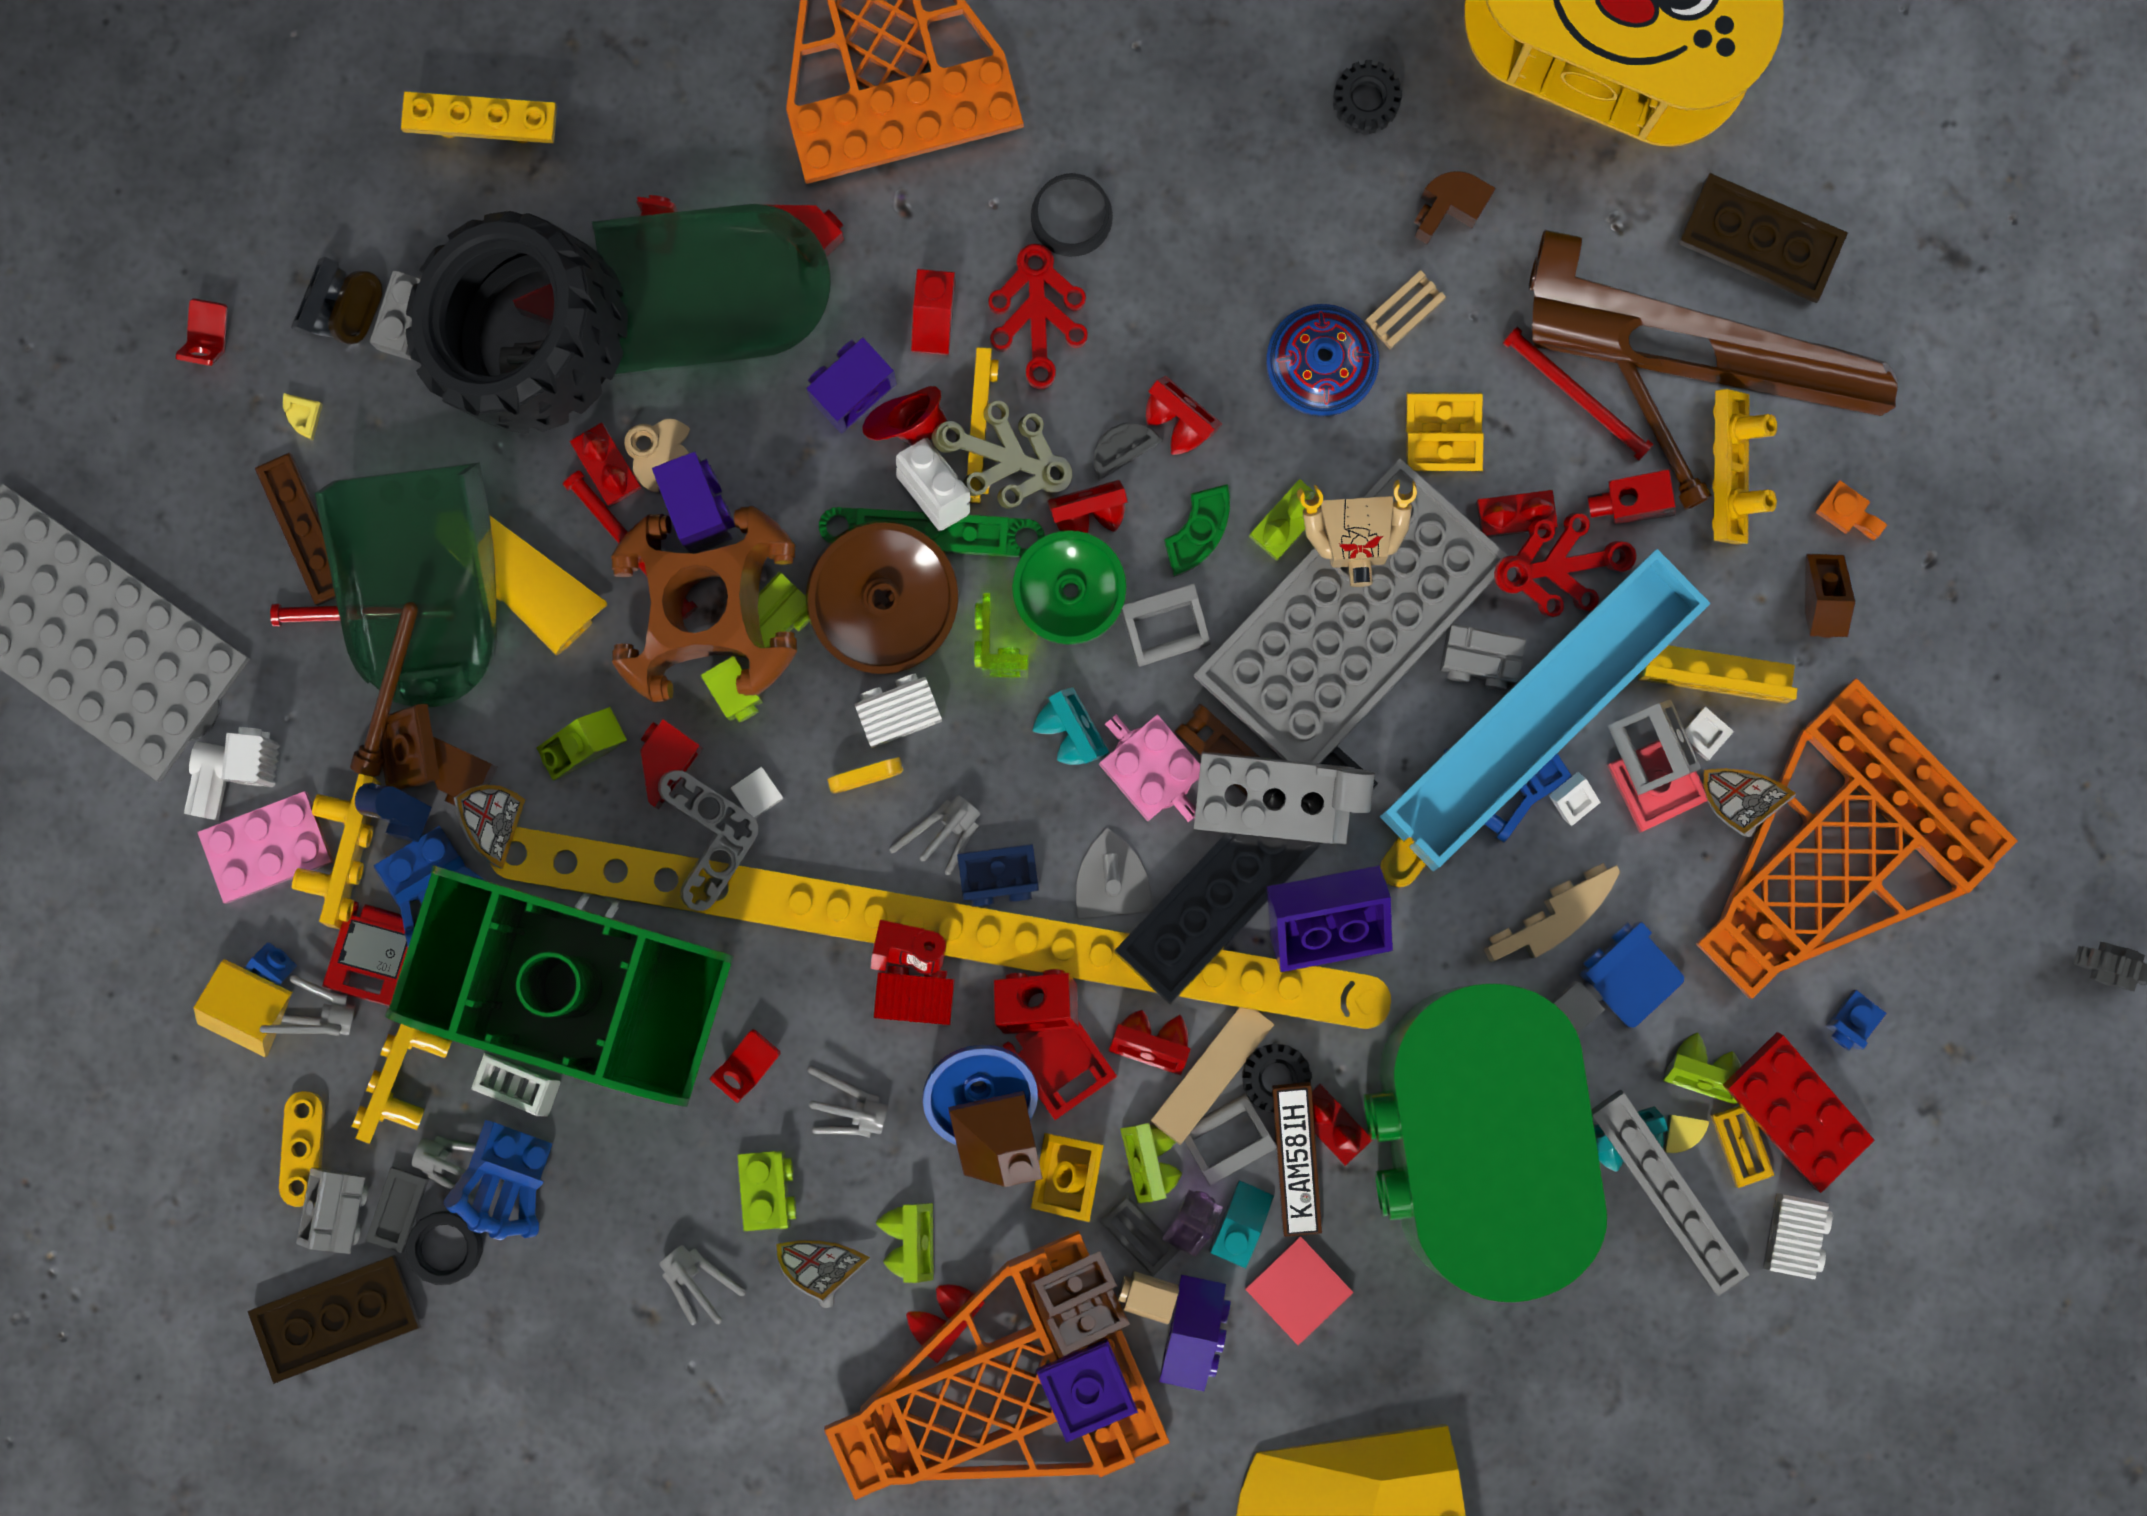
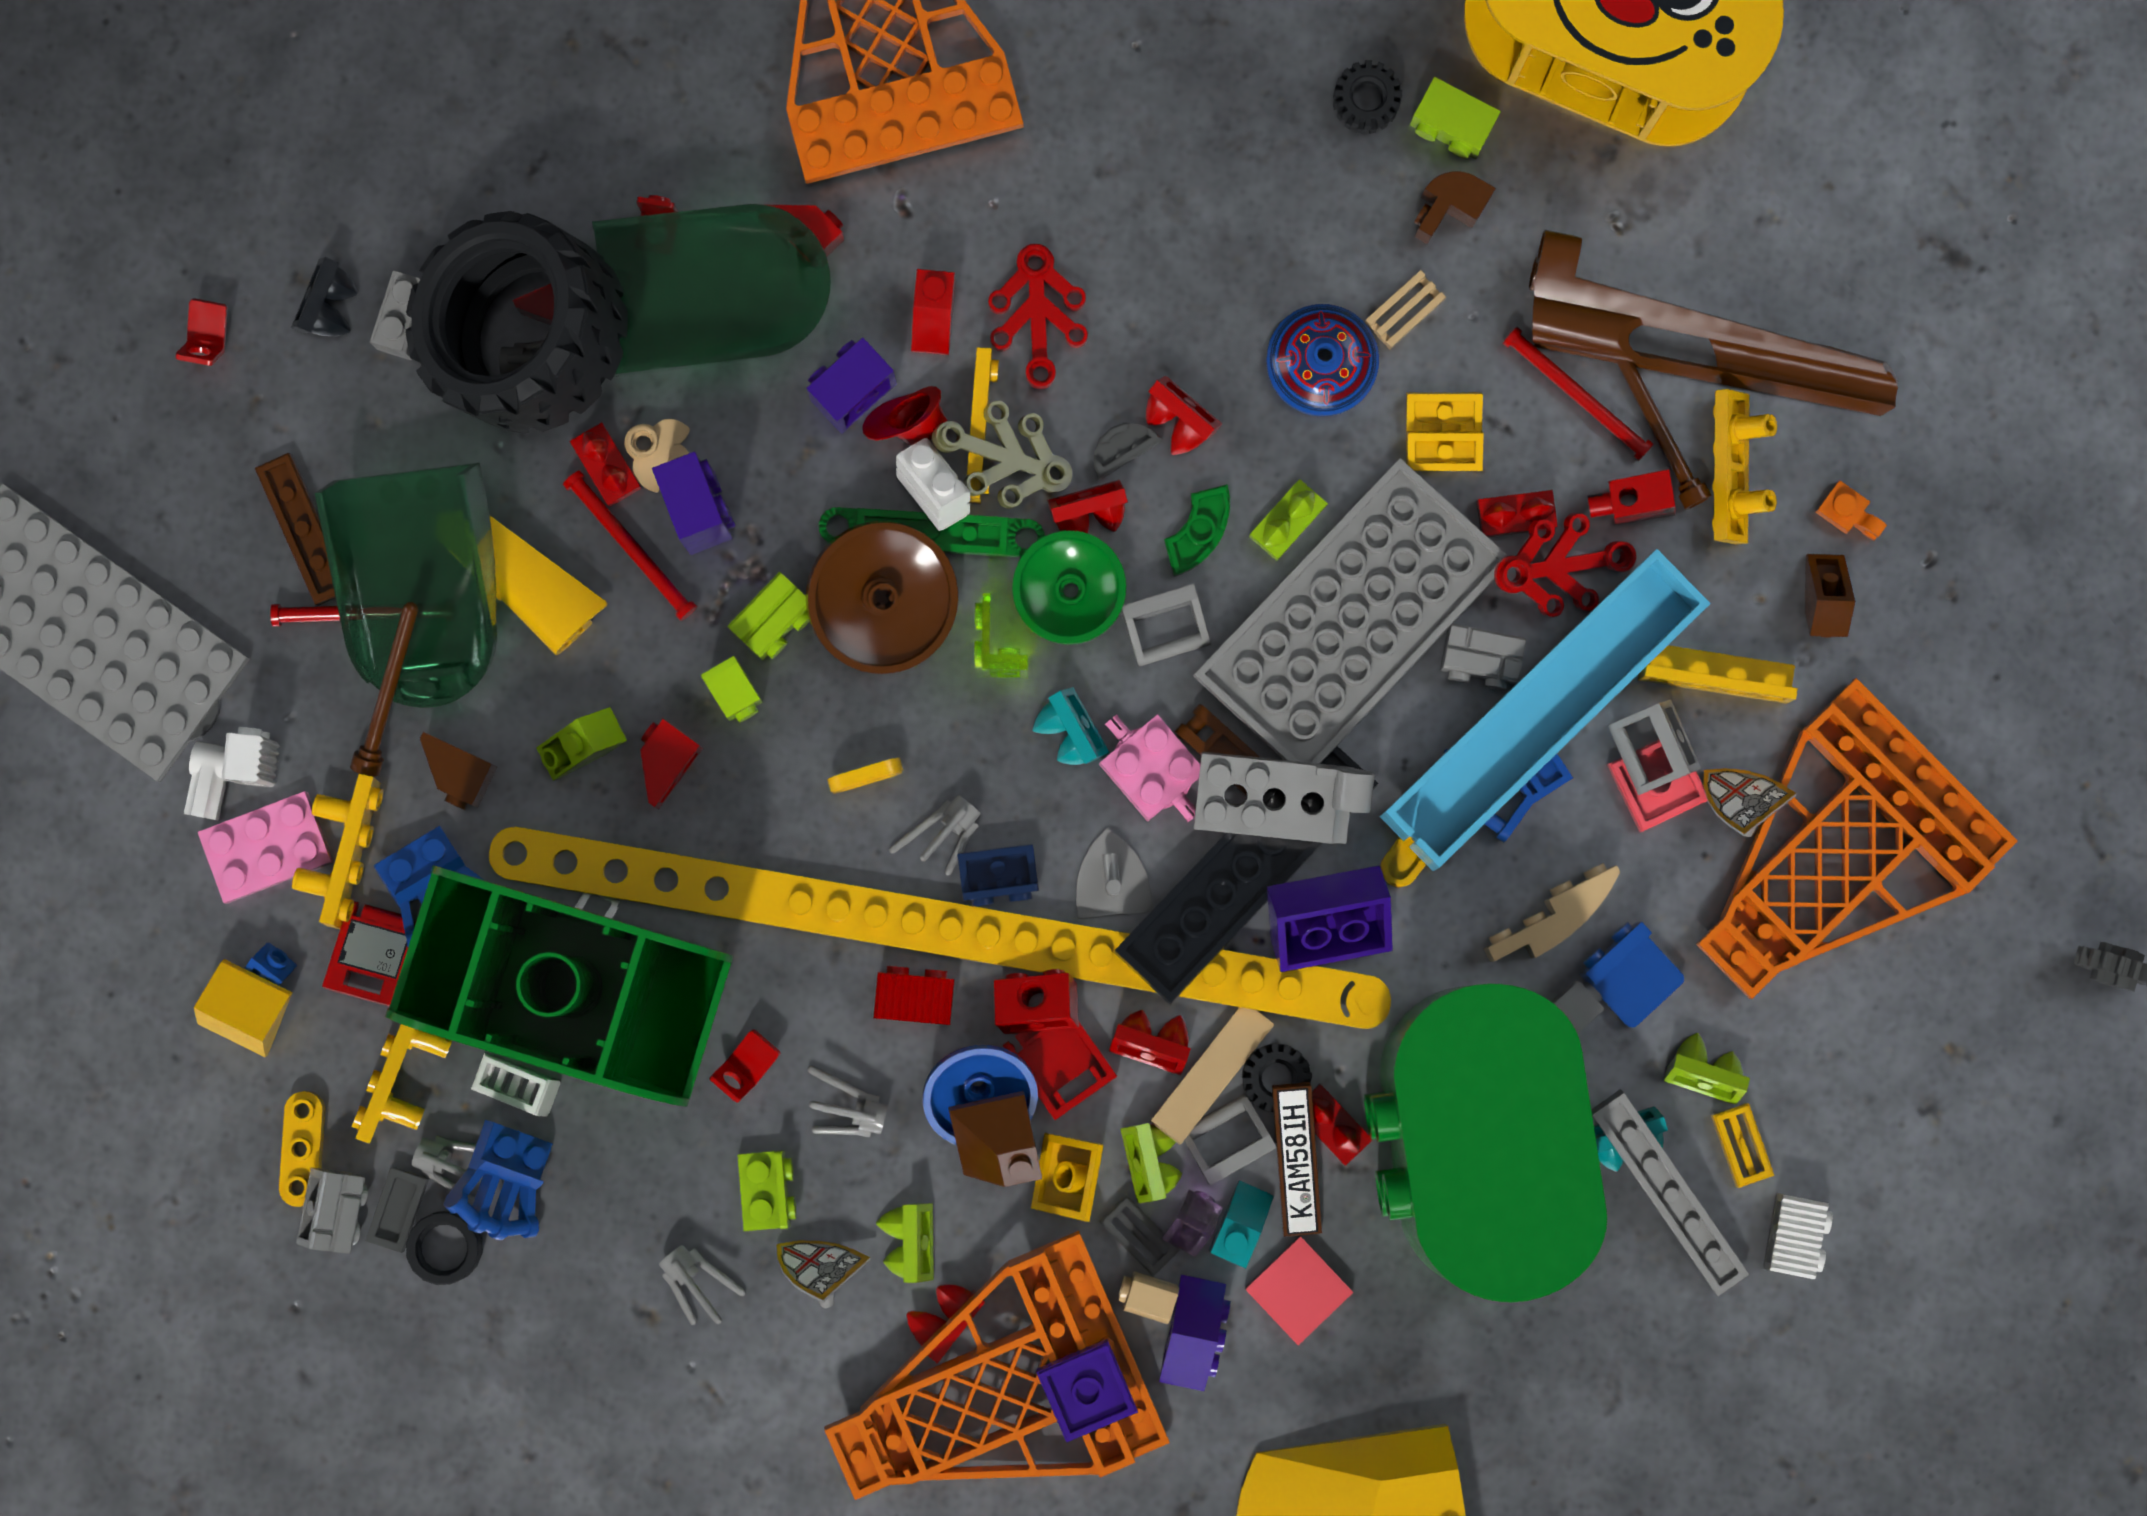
dark brown plate [247,1255,421,1384] -> none
light grey plant [260,975,355,1036] -> none
light yellow tile [283,393,323,440] -> none
dark brown tile [328,271,382,344] -> none
dark blue leg [355,783,432,842] -> none
reddish brown tile [380,704,440,791] -> none
yellow plate [401,91,557,144] -> none
shield [454,785,526,869] -> none
dark orange piece [611,505,798,703] -> none
light grey beam [658,770,758,911] -> none
white tile [730,766,784,818] -> none
white brick [854,673,943,749] -> none
red leg [870,920,946,974] -> none
black tyre [1031,173,1113,257] -> none
slope [1031,1251,1130,1359] -> none
tan torso [1297,480,1417,587] -> none
white tile [1549,772,1601,826] -> none
light yellow tile [1664,1114,1709,1153] -> none
dark brown plate [1678,173,1848,303] -> none
white tile [1684,707,1734,761] -> none
red plate [1723,1032,1875,1193] -> none
blue bracket [1826,990,1887,1051] -> none
none -> lime brick [1410,77,1501,159]

